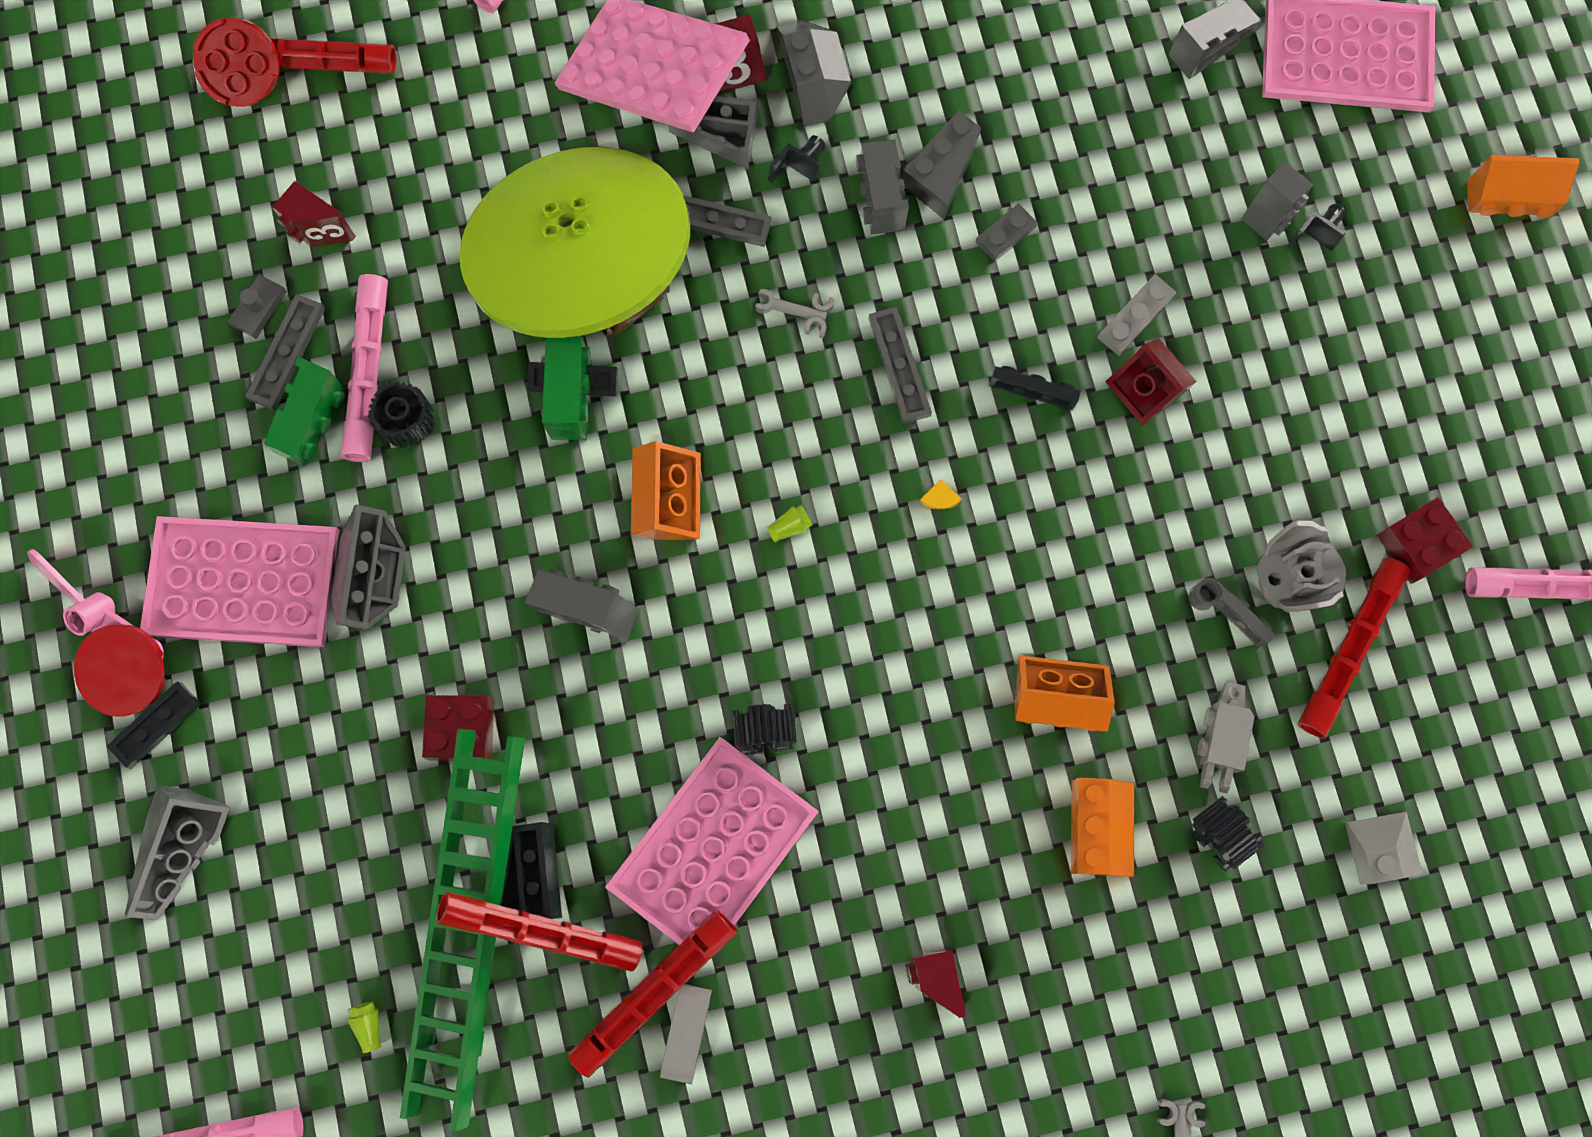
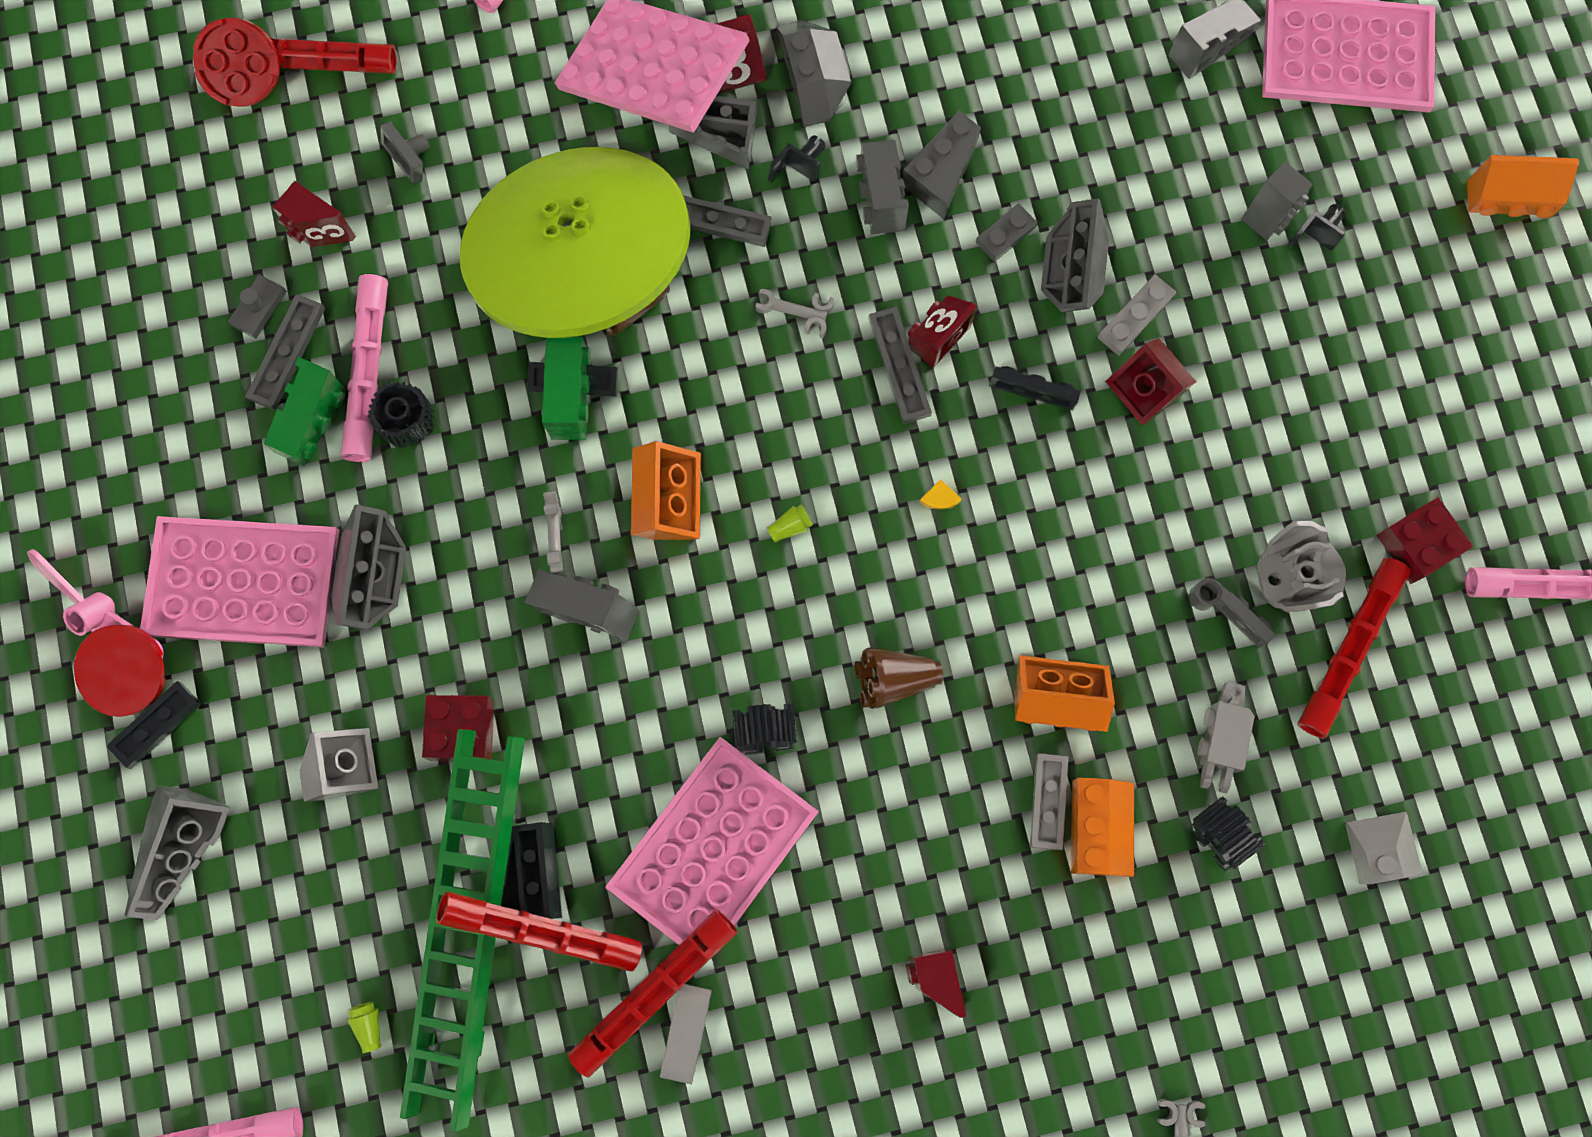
none -> light grey slope [300,728,378,802]
none -> dark grey tile [380,122,430,184]
none -> light grey bar [543,491,563,573]
none -> reddish brown cone [854,647,943,709]
none -> dark red slope [908,295,977,369]
none -> light grey plate [1030,753,1069,851]
none -> dark grey wedge [1041,198,1109,312]

